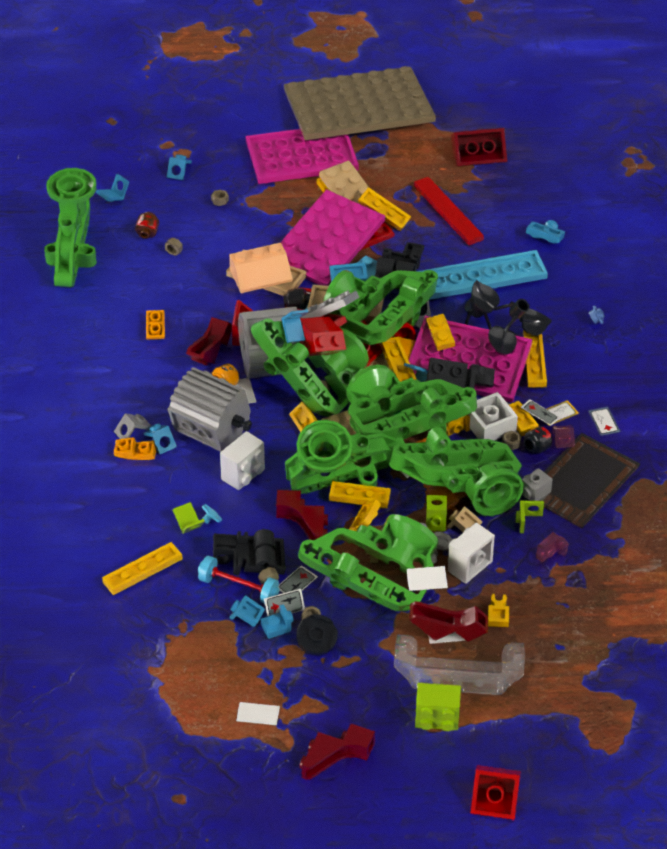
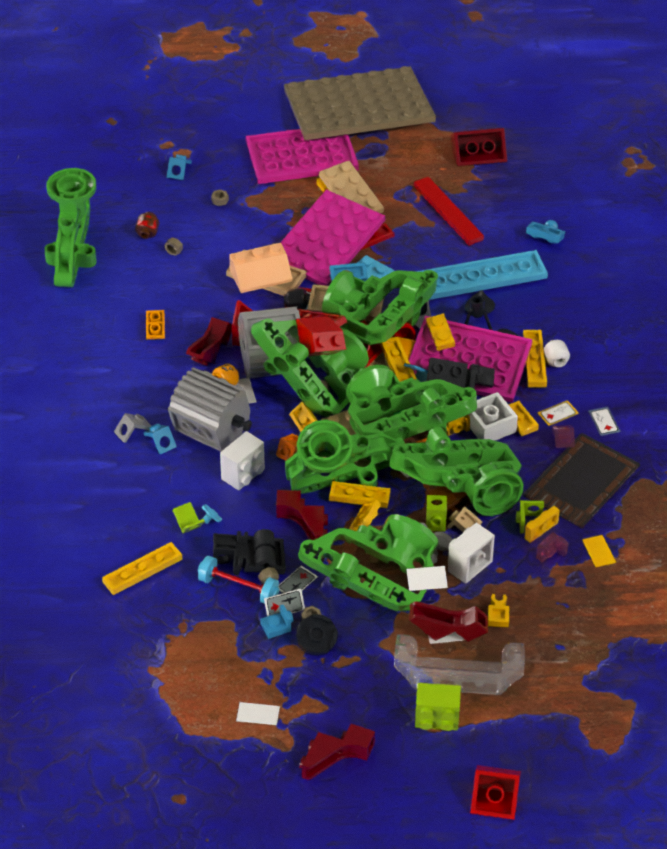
dark azure bracket [96,174,129,202] -> none
light orange slope [113,437,157,460] -> none
dark azure bracket [229,595,265,627] -> none
dark azure bracket [281,309,308,343] -> none
light grey plate [301,290,359,318] -> none
yellow plate [358,187,411,232] -> none
black plate [375,242,424,290] -> none
black plant [471,280,552,355] -> none
dark tan tile [502,431,522,450] -> none
sticker [521,399,560,426] -> none
light grey brick [522,468,553,501] -> none
black head [524,426,552,454] -> none
medium blue plate [589,305,605,324] -> none
none -> orange bracket [276,433,299,461]
none -> yellow plate [525,506,560,543]
none -> white head [543,340,570,367]
none -> yellow sticker [582,535,616,567]

